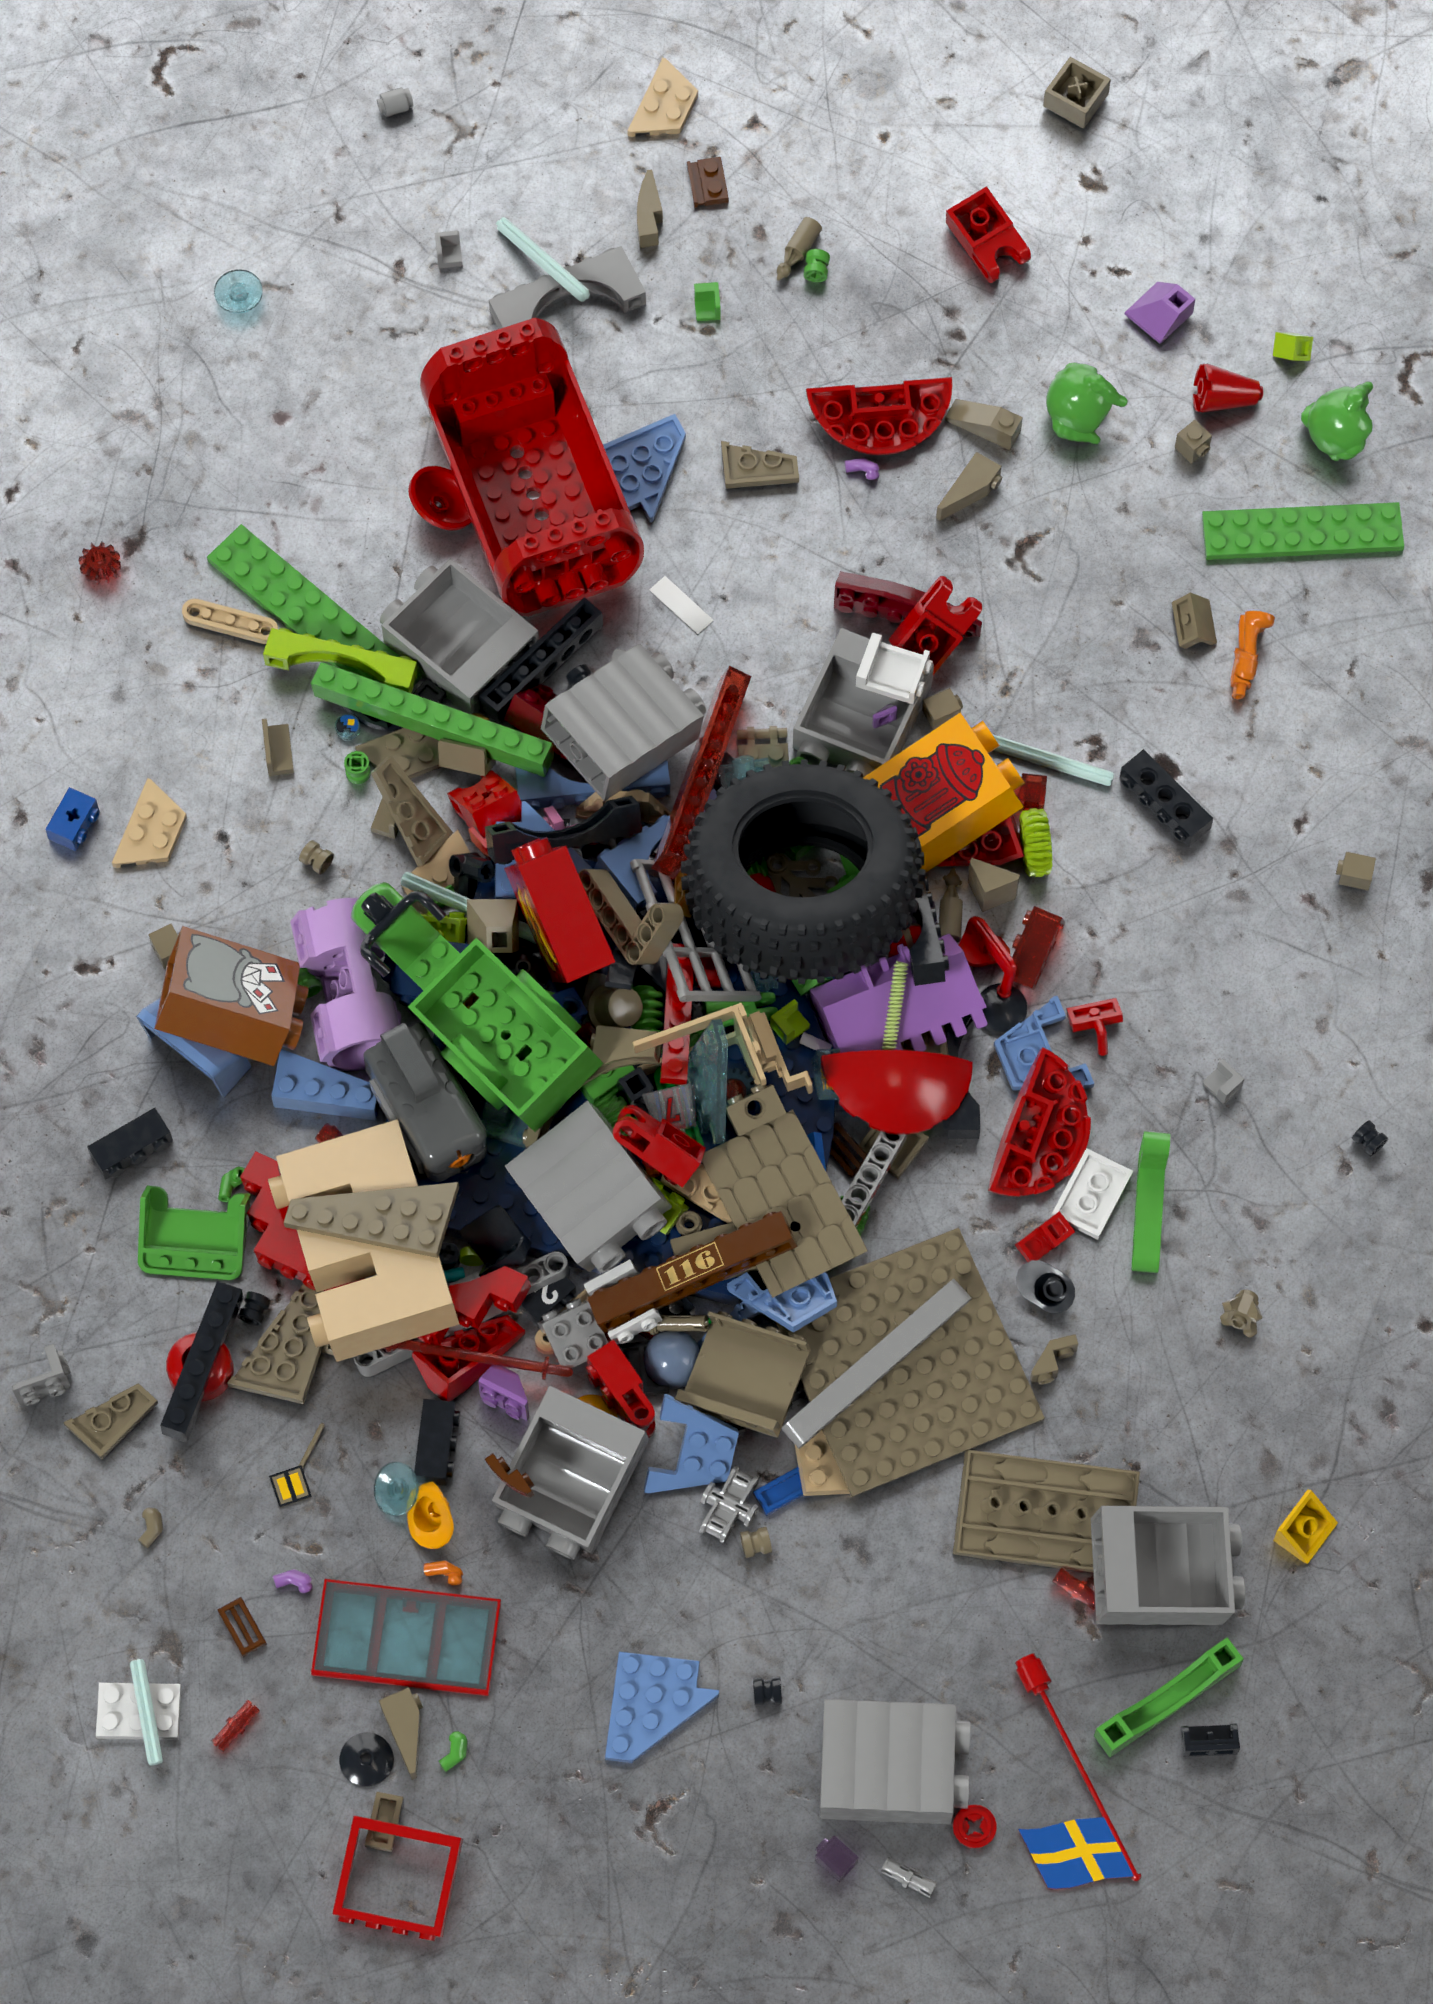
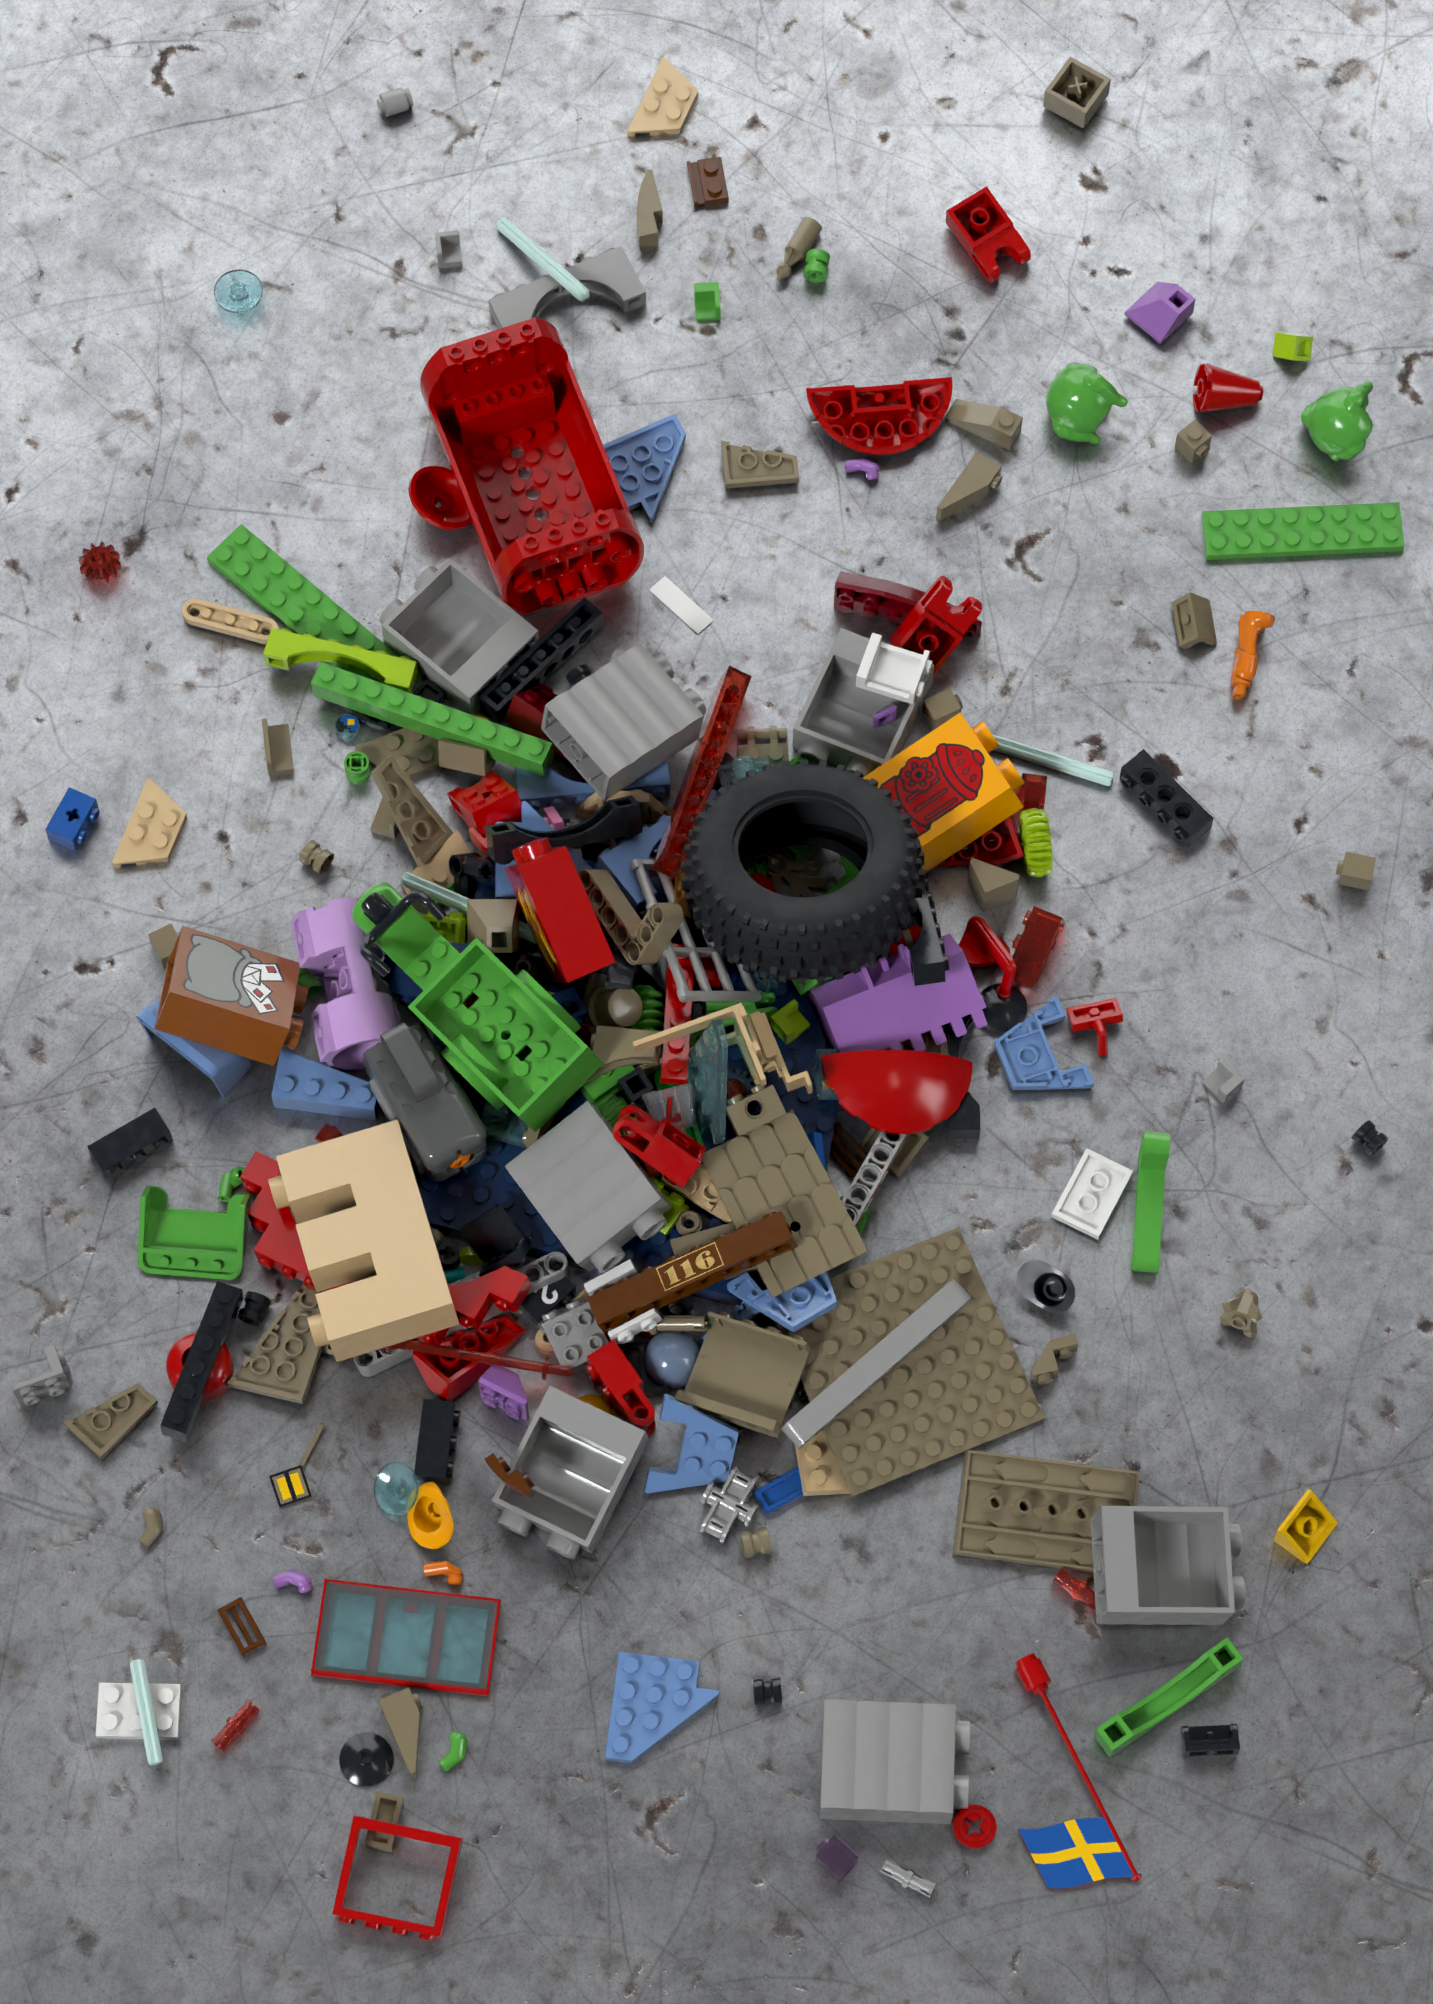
dark tan wing [283,1182,459,1258] -> none
white sticker [800,1032,832,1055] -> none
yellowish green piece [881,961,909,1050] -> none
dark tan wheel [939,868,963,943] -> none
red brick [988,1047,1091,1197] -> none
red slope [1015,1211,1075,1262] -> none

